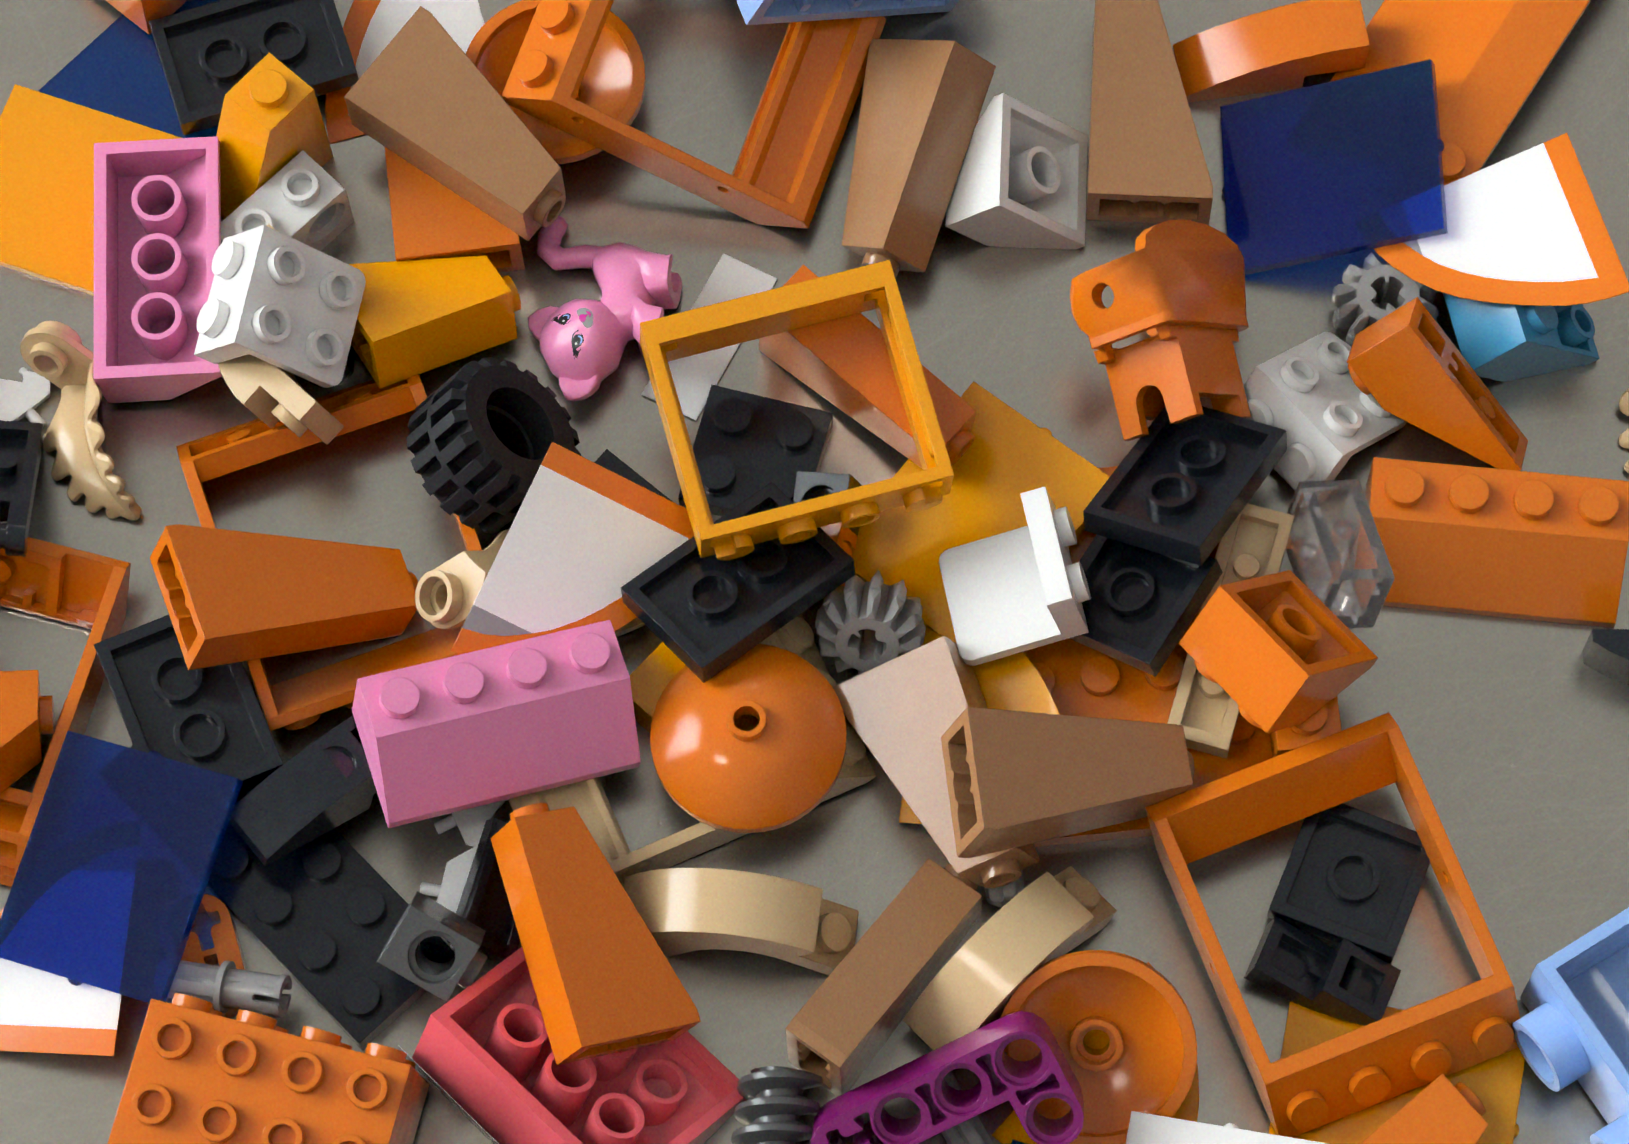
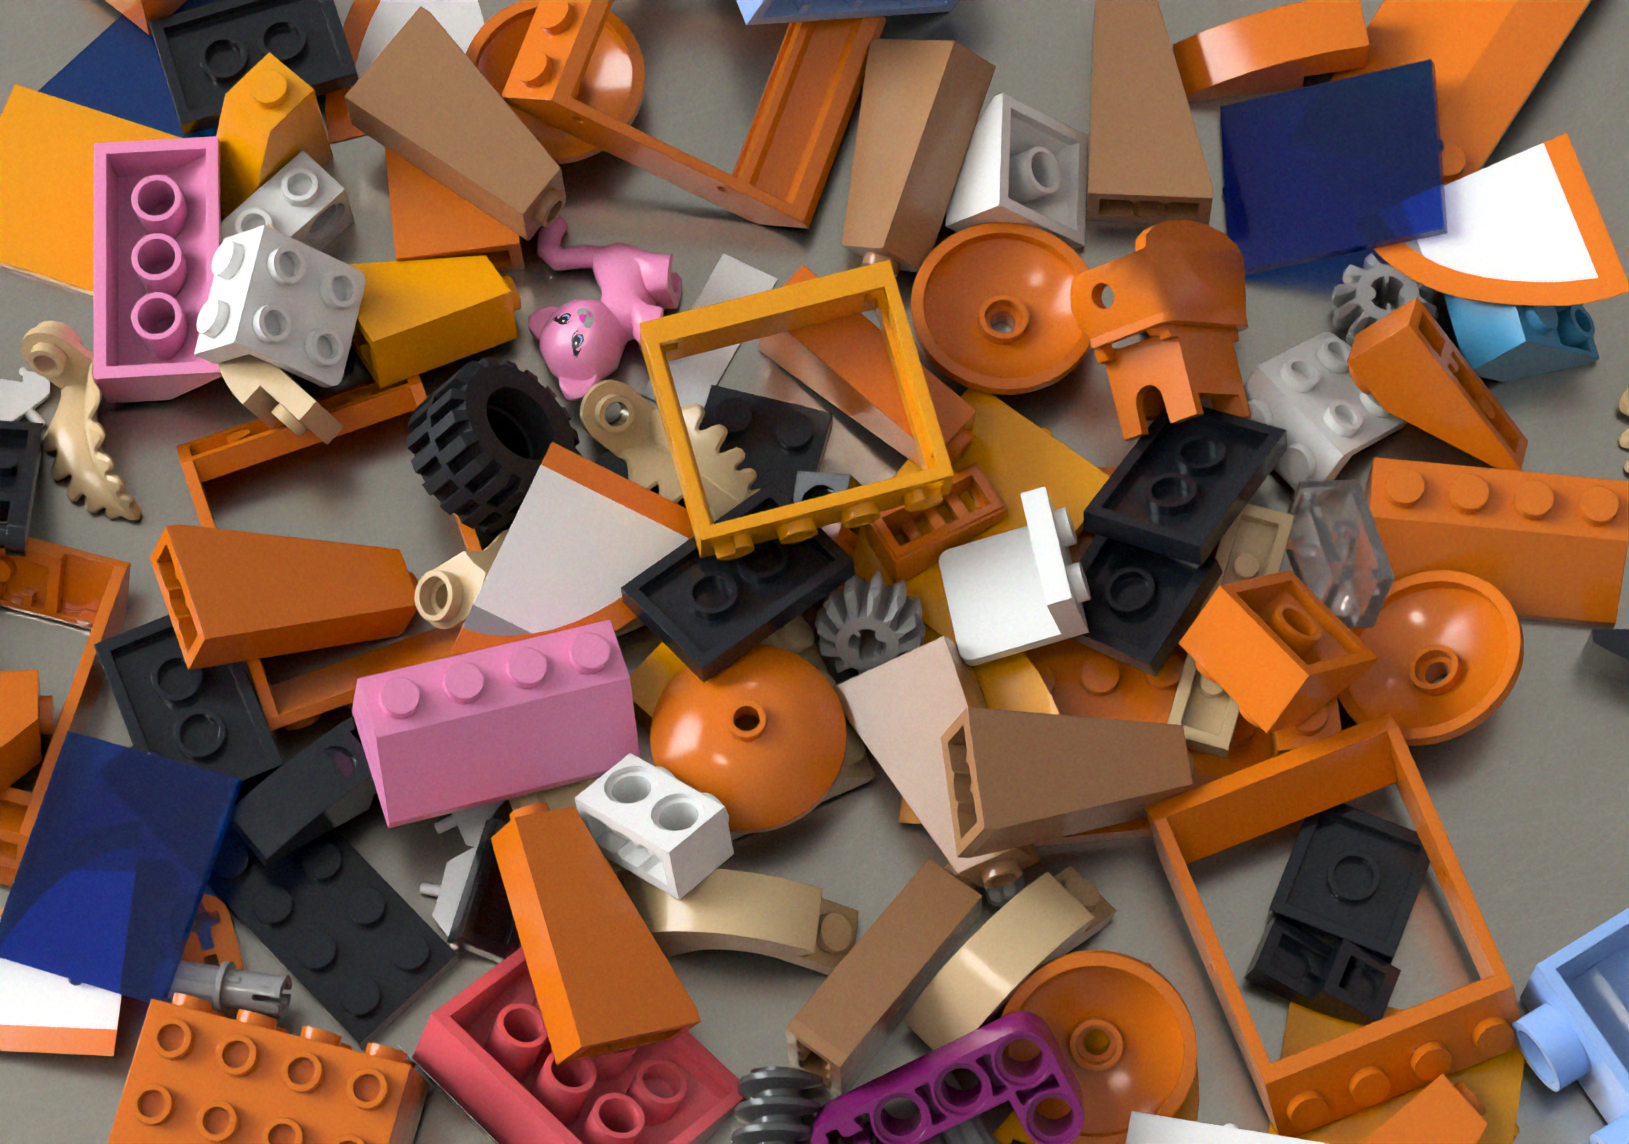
dark grey brick [377,891,488,1002] -> none
none -> white brick [575,753,734,900]
none -> tan plant [580,380,760,522]
none -> orange slope [865,462,1008,584]
none -> orange dish [910,222,1091,395]
none -> orange dish [1337,570,1524,746]

